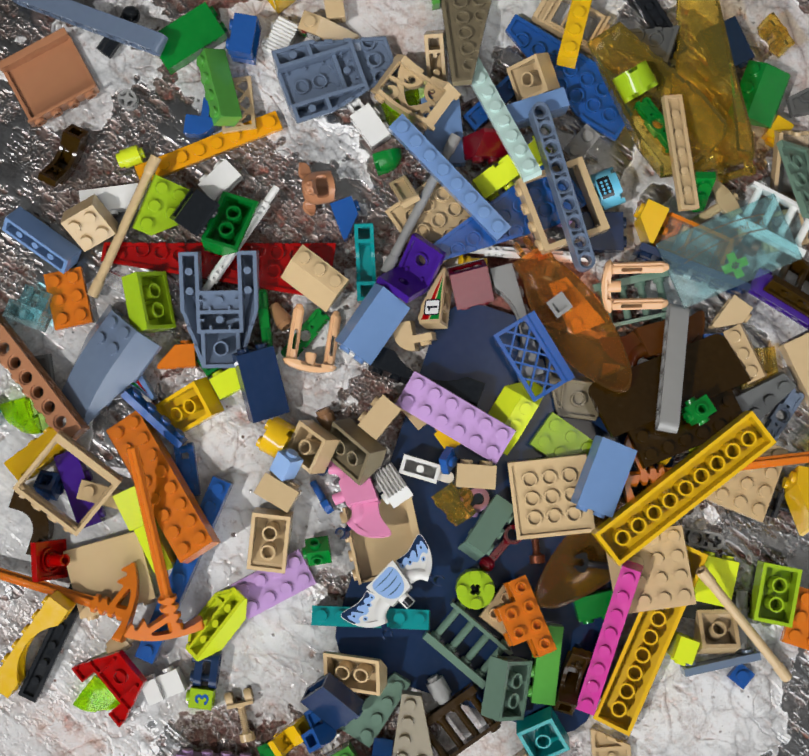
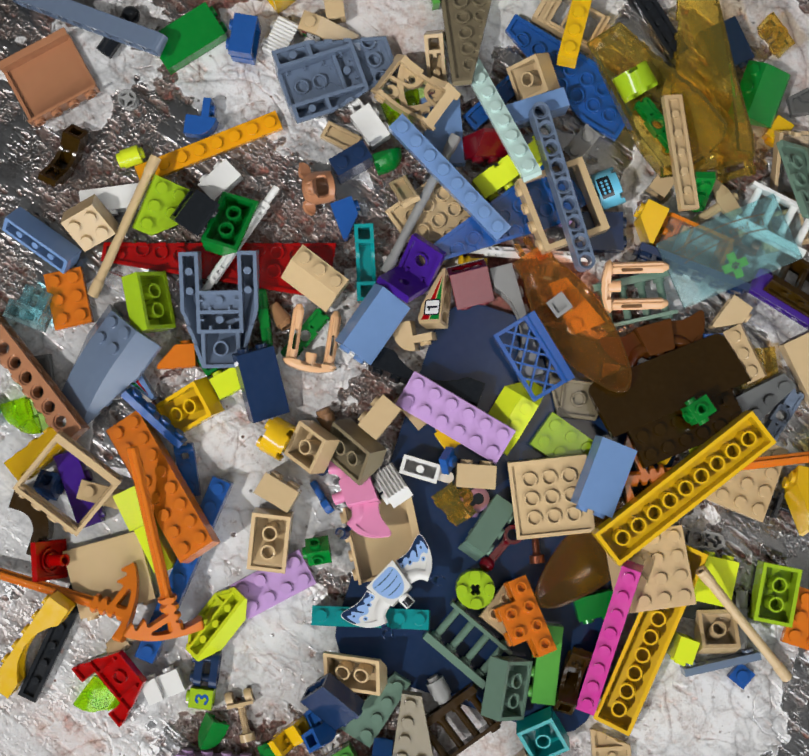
bright green brick [197,48,242,127] -> none
tan window [222,75,257,134] -> none
light blue brick [269,449,304,481] -> none
black bar [572,553,609,573] -> none
dark grey wing [613,25,680,64] -> none
light grey beam [655,303,690,434] -> none
none -> green brick [198,712,230,750]
none -> tan tile [320,120,363,150]
none -> dark blue brick [329,140,373,185]
none -> tan brick [645,169,674,201]

